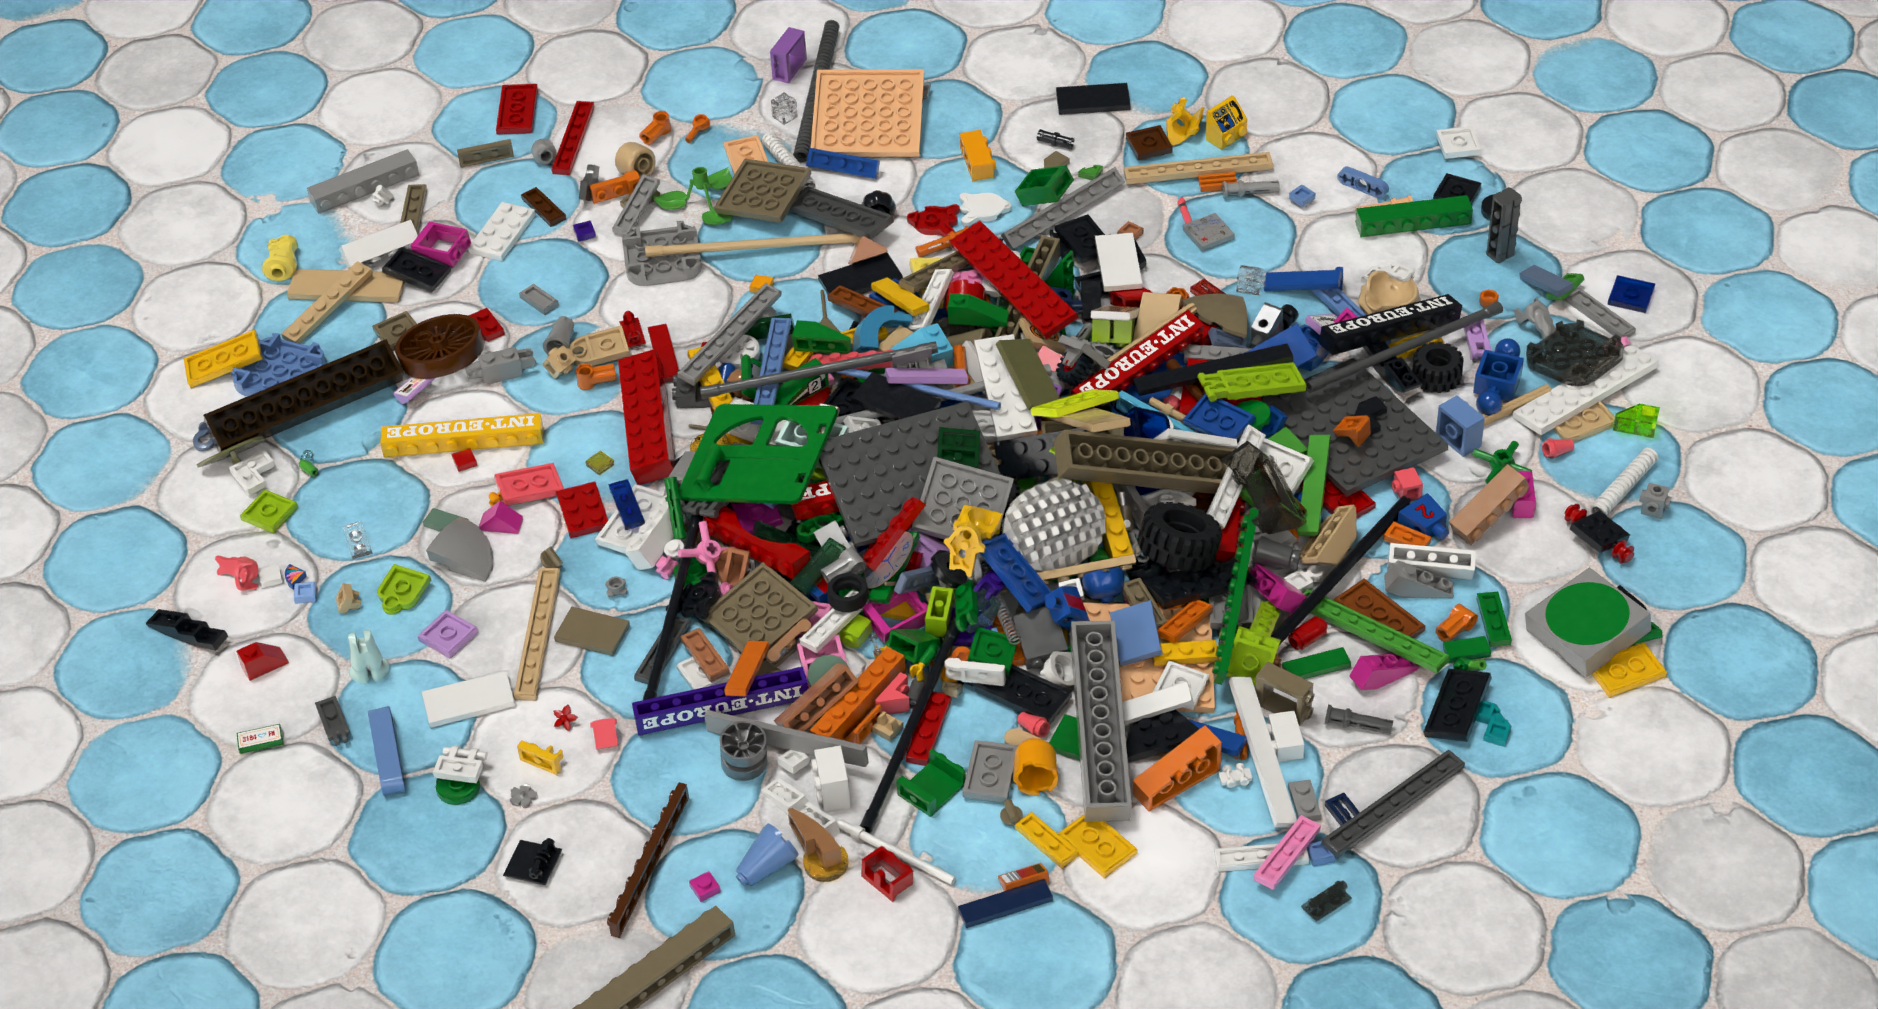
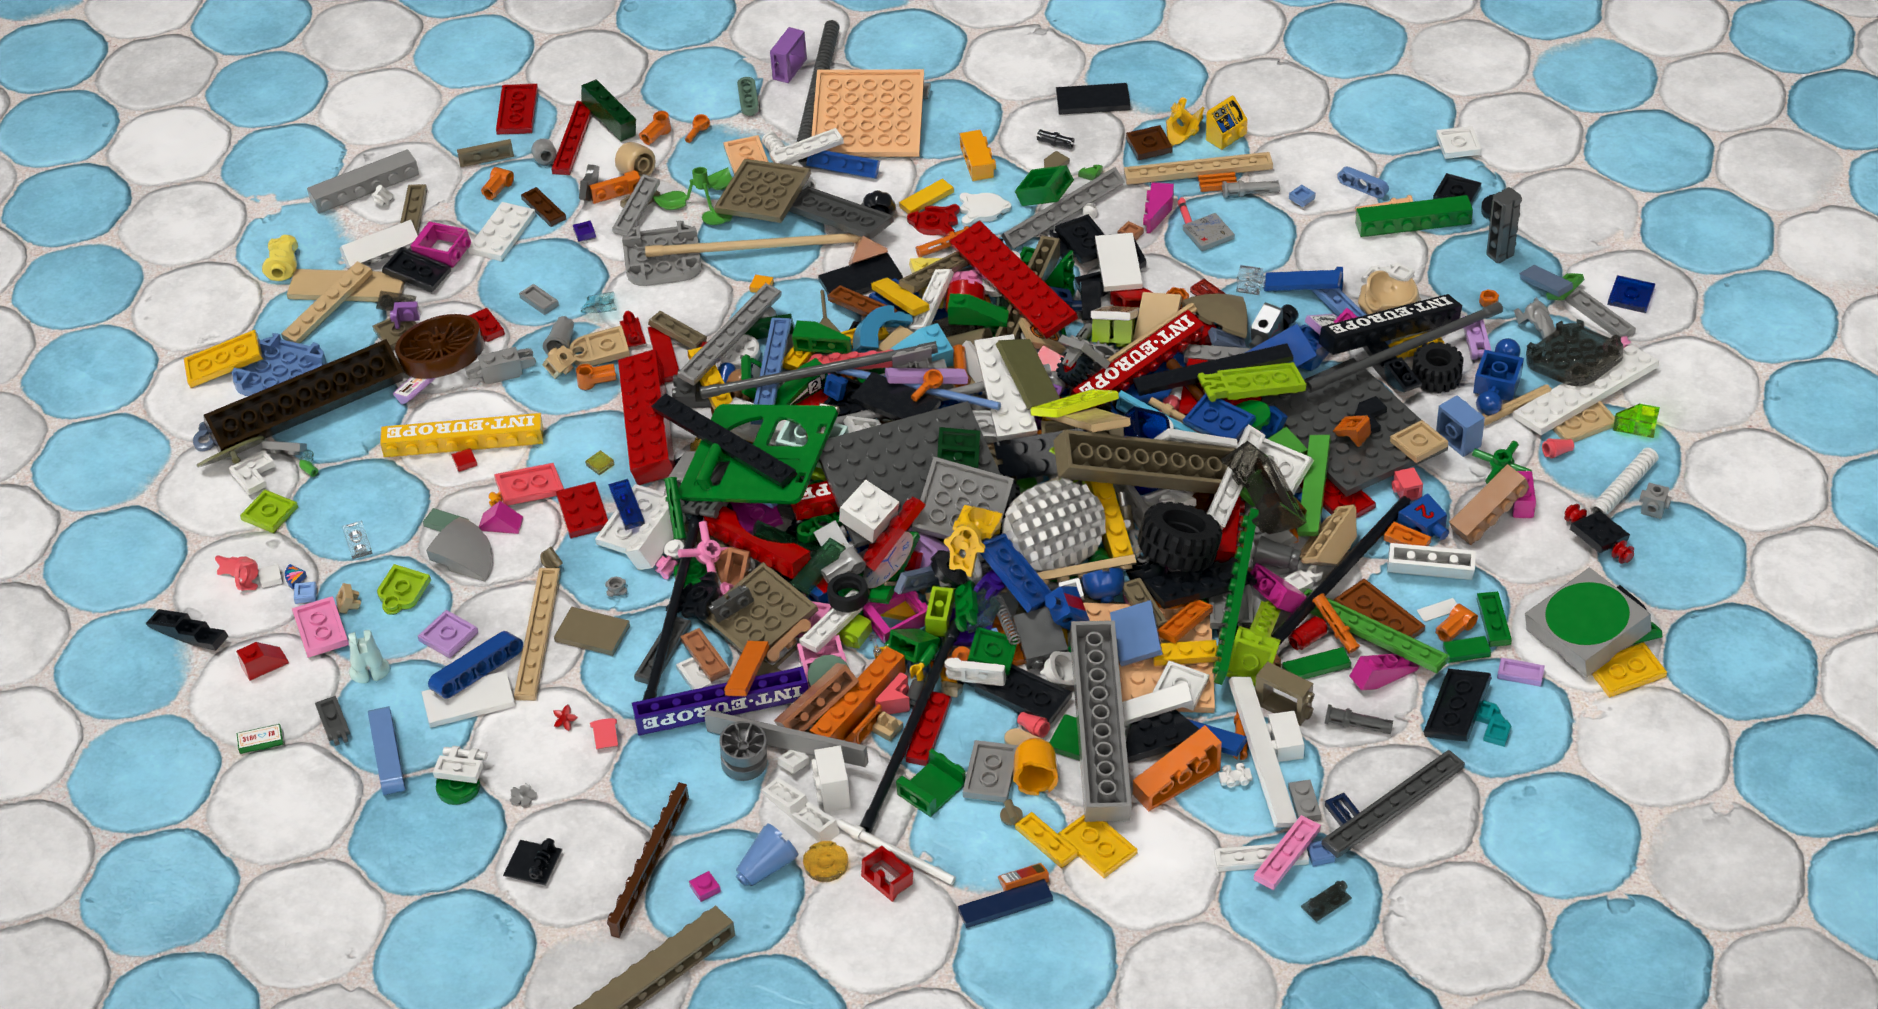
yellow plate [517,740,563,775] -> none
clear brick [771,92,798,125] -> none
medium nougat slope [788,808,841,868] -> none
light grey slope [1384,560,1454,598] -> none
arm [1453,657,1487,671] -> none
none -> light grey plate [261,441,307,455]
none -> bright pink plate [292,596,349,658]
none -> clear smoke hinge [376,291,417,311]
none -> medium lavender bracket [390,301,420,329]
none -> blue beam [428,631,523,698]
none -> orange piece [481,167,514,200]
none -> dark green brick [581,79,636,141]
none -> clear light blue slope [581,292,617,313]
none -> dark tan tile [648,311,707,349]
none -> black plate [651,393,798,488]
none -> dark grey hinge [708,585,754,623]
none -> sand green plate [737,77,759,116]
none -> white tile [769,128,844,165]
none -> blue tile [823,374,848,401]
none -> white brick [839,480,899,543]
none -> yellow tile [899,178,954,214]
none -> orange plate [911,369,943,402]
none -> white hinge [1083,203,1097,219]
none -> dark pink slope [1143,182,1174,233]
none -> orange pin [1312,593,1360,654]
none -> tan tile [1390,420,1448,463]
none -> white sticker [1417,598,1457,622]
none -> lavender tile [1497,657,1545,687]

